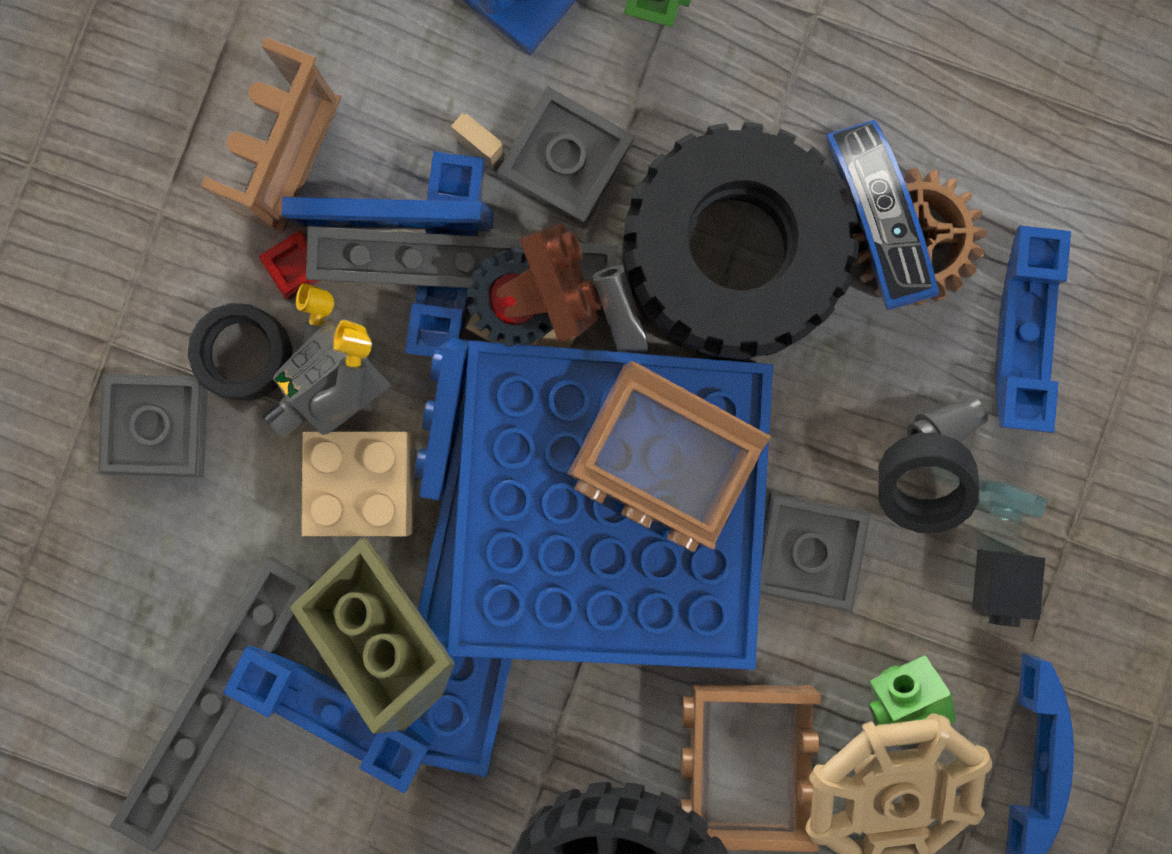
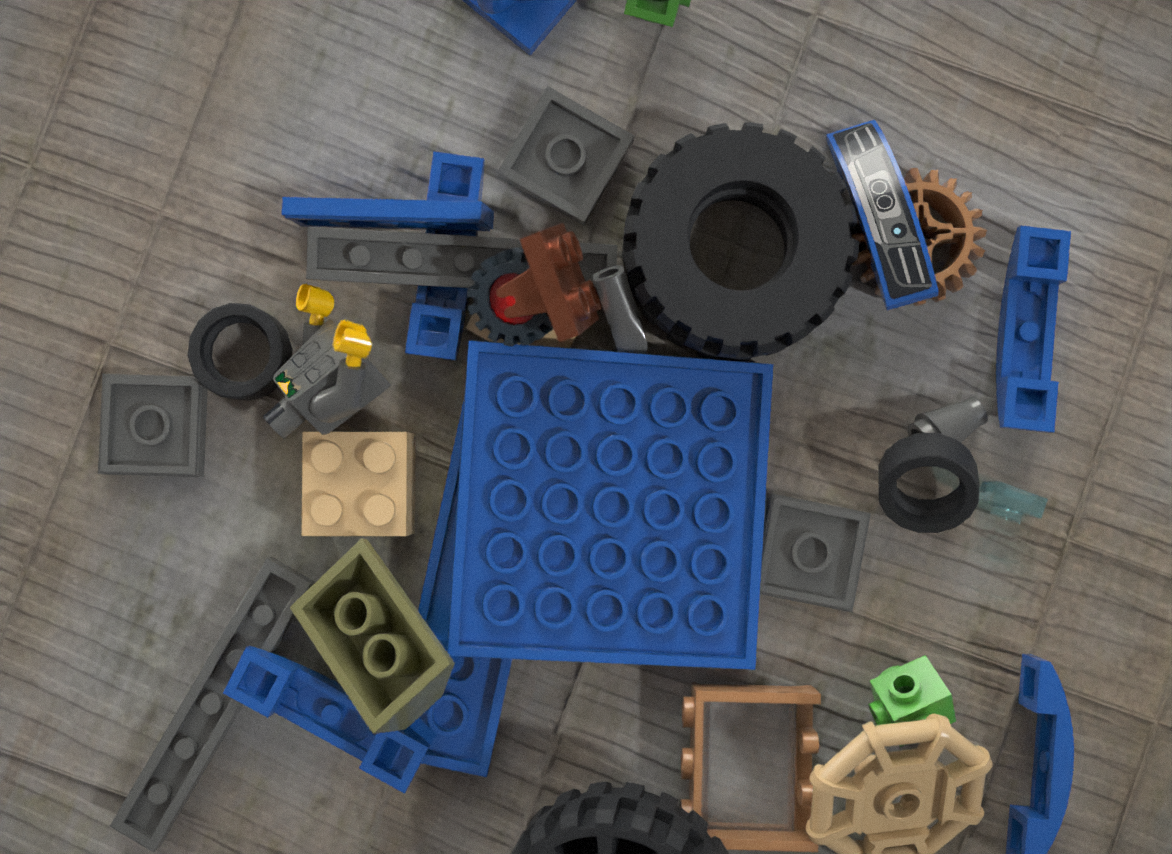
medium nougat window [200,37,342,233] -> none
red tile [258,230,319,301] -> none
blue plate [414,338,469,500] -> none
tan tile [451,113,505,171] -> none
window [567,361,771,552] -> none
black brick [972,549,1045,627] -> none

